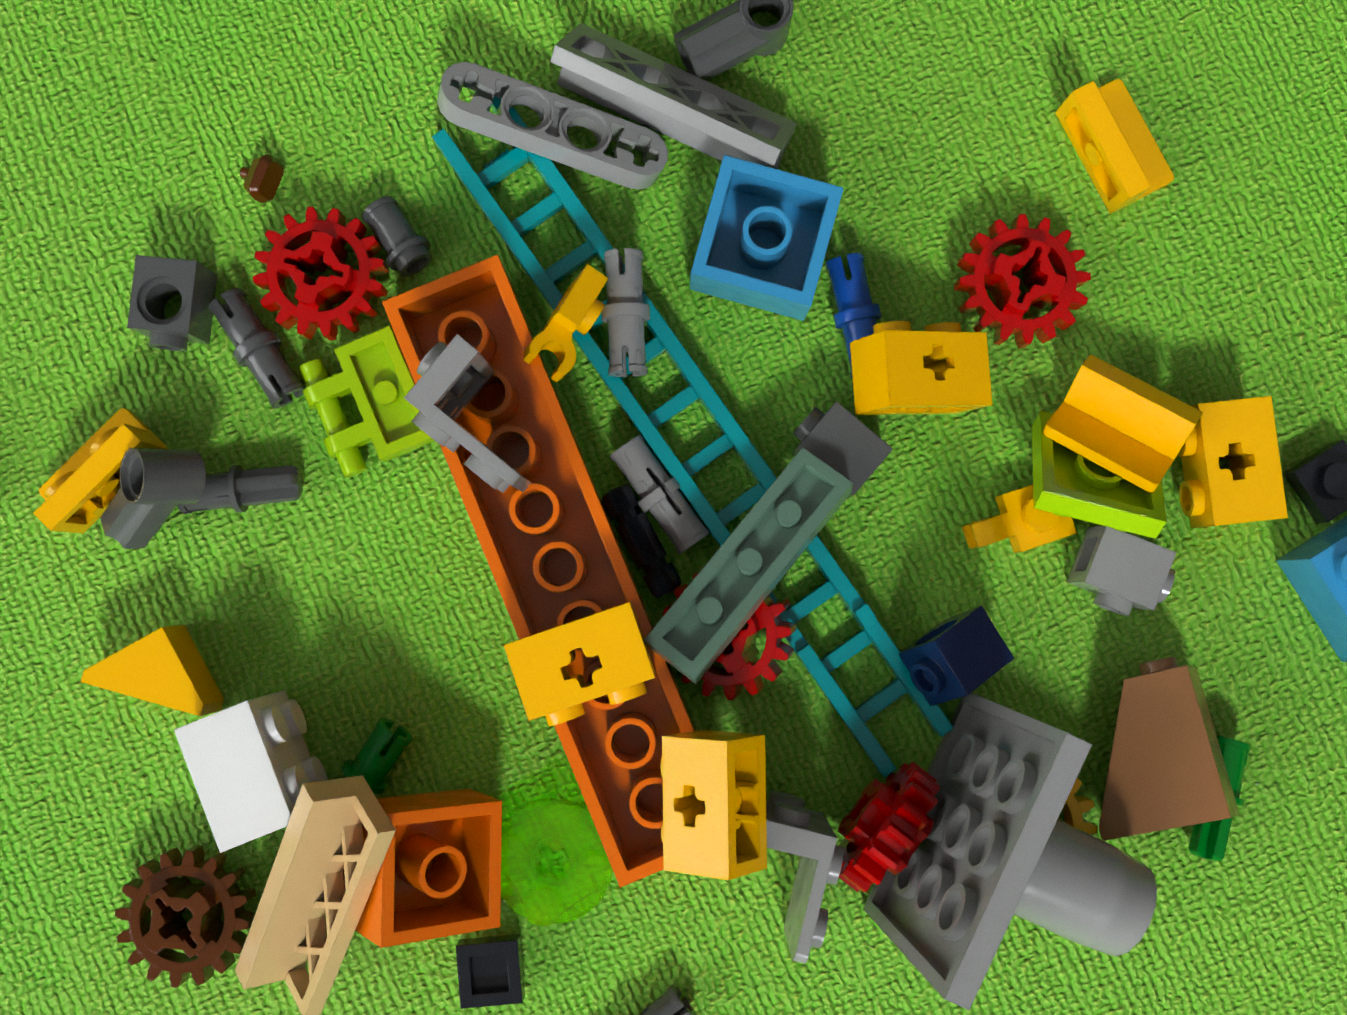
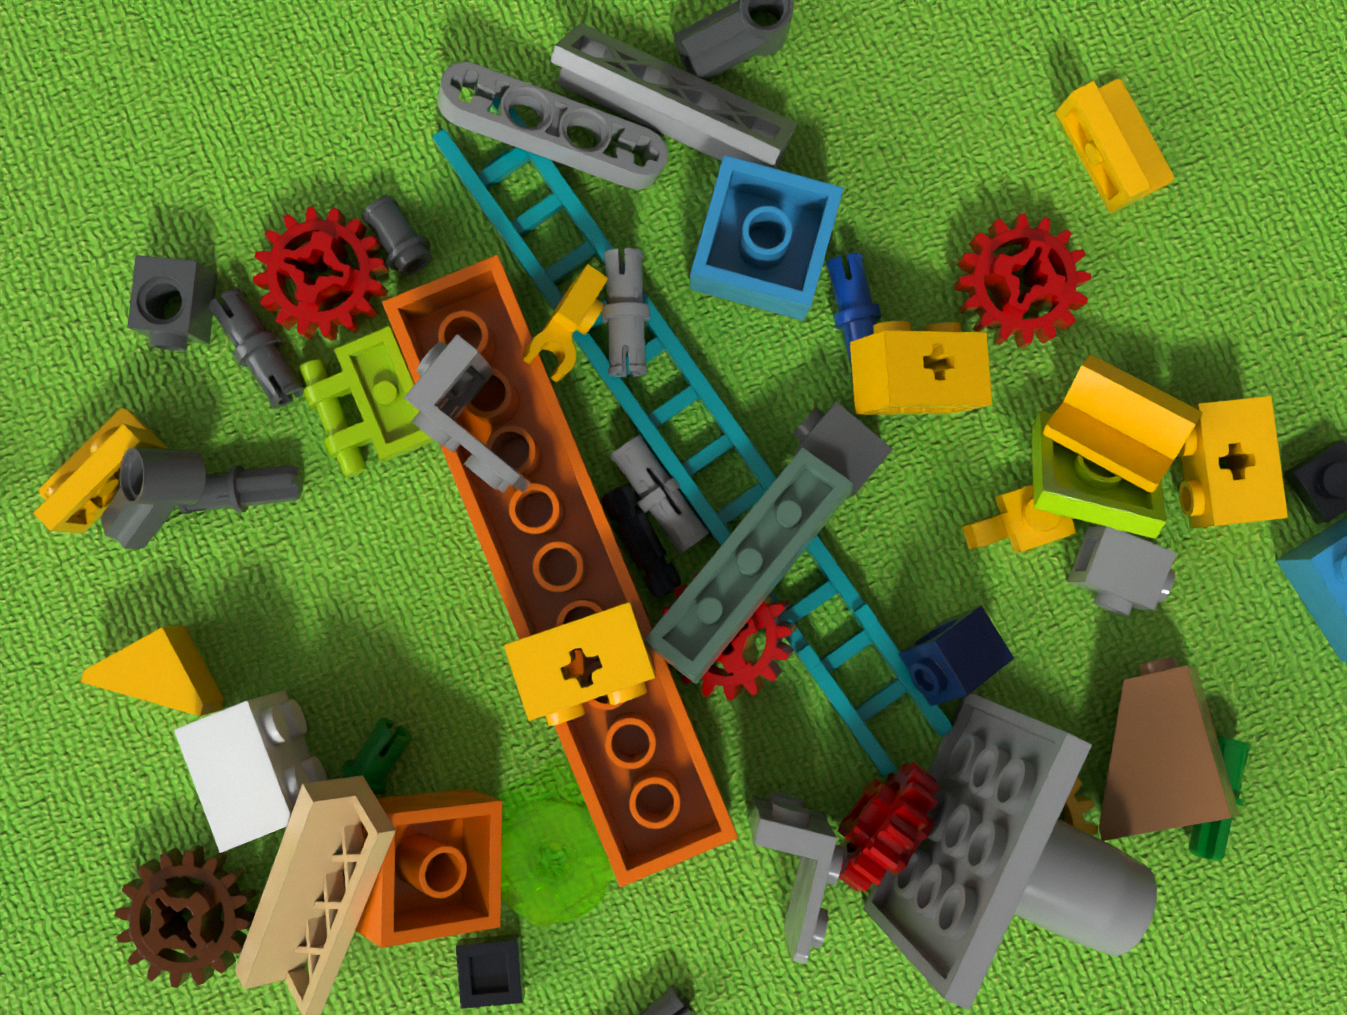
reddish brown rock [240,155,284,203] -> none
yellow brick [660,730,767,880] -> none

